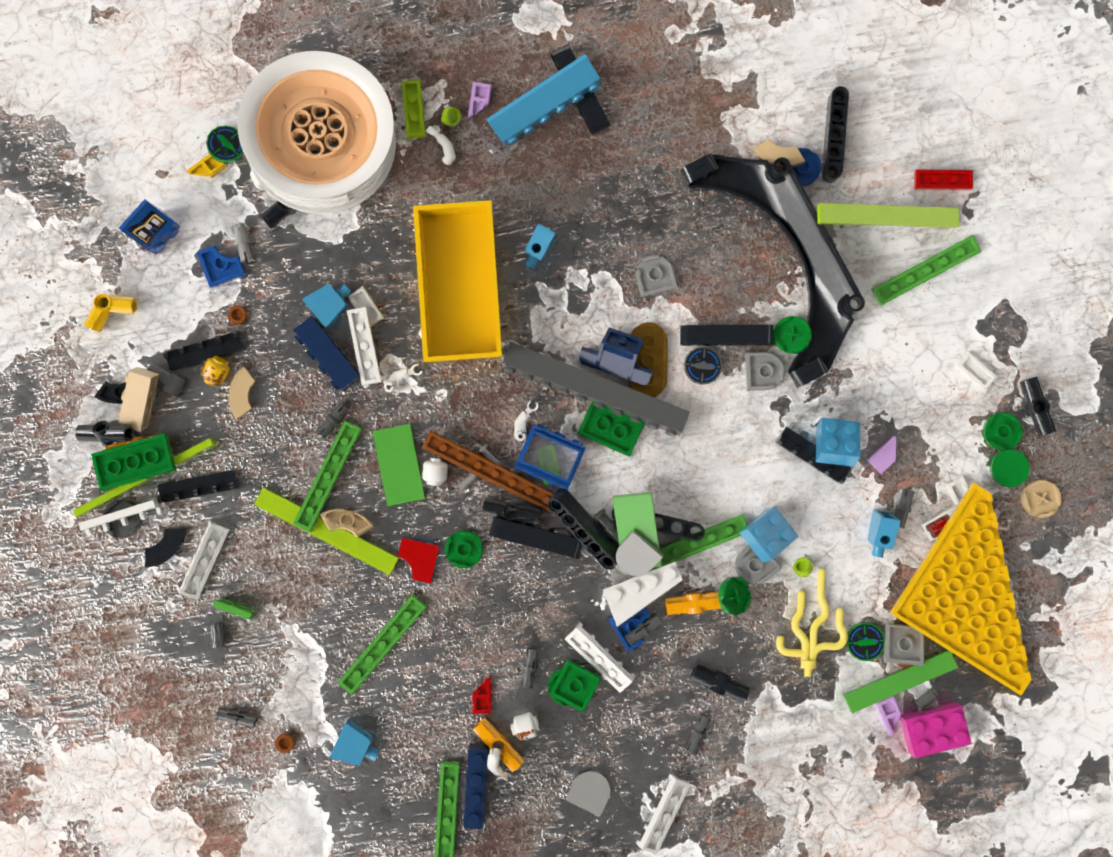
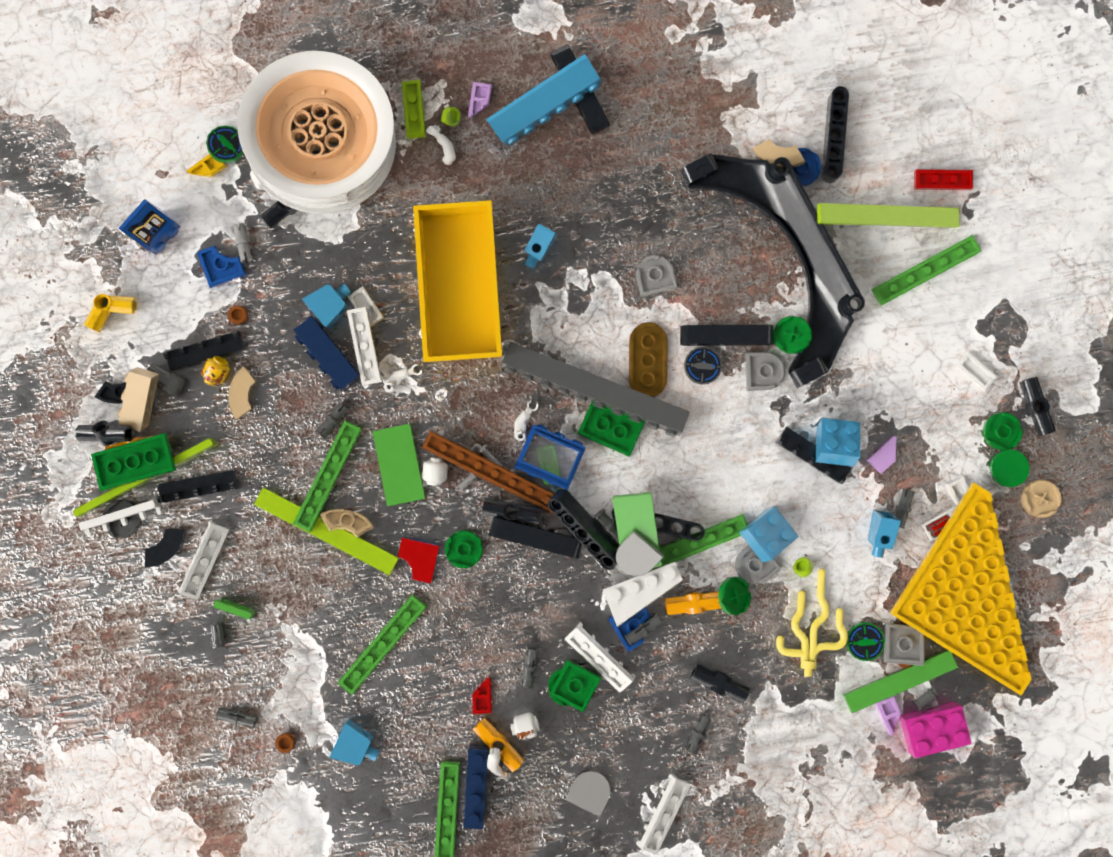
dark blue plate [579,328,654,385] -> none

